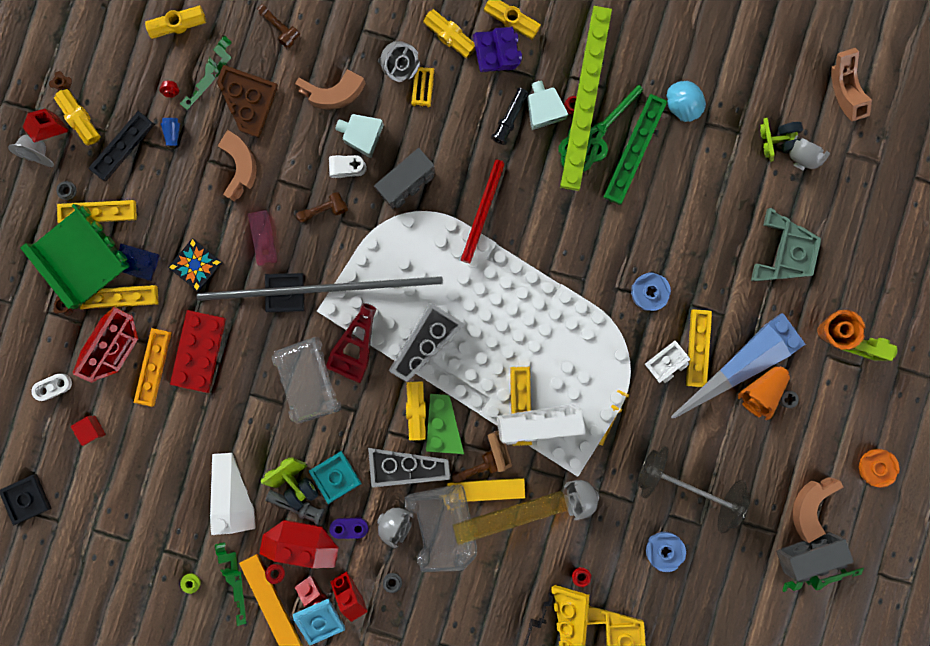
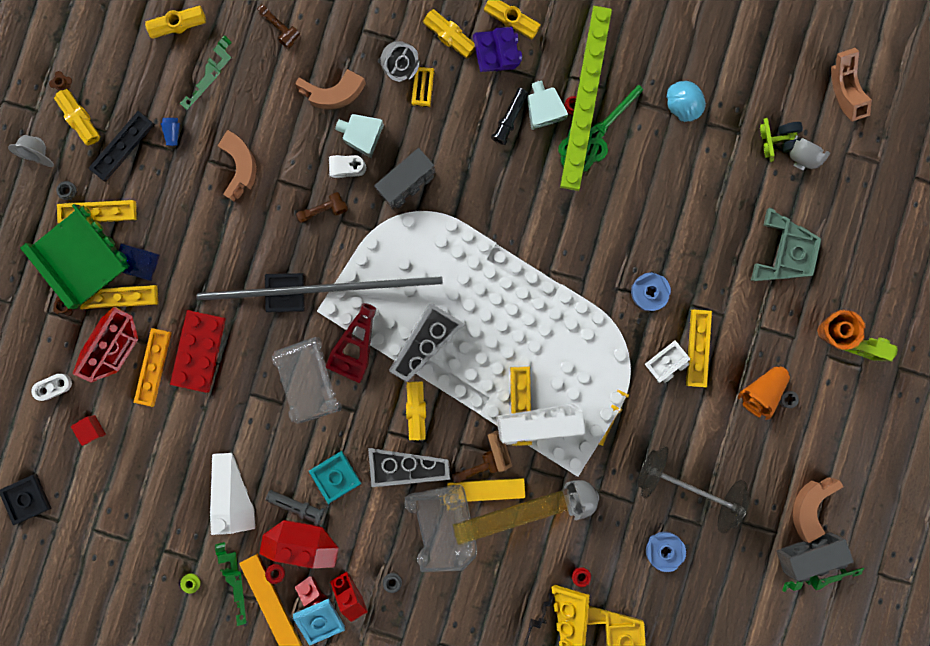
red slope [23,109,69,142] -> none
red plate [159,81,179,98] -> none
tile [168,238,223,292] -> none
reddish brown plate [217,65,278,138] -> none
clear pink plate [248,210,278,266] -> none
lime plate [260,458,318,511] -> none
dark purple plate [329,518,369,539] -> none
light grey cylinder [377,508,413,548] -> none
bright green wing [426,394,464,454] -> none
red axle [461,159,505,264] -> none
green plate [603,93,668,205] -> none
medium blue plate [671,313,805,418] -> none
orange tile [859,449,900,488] -> none

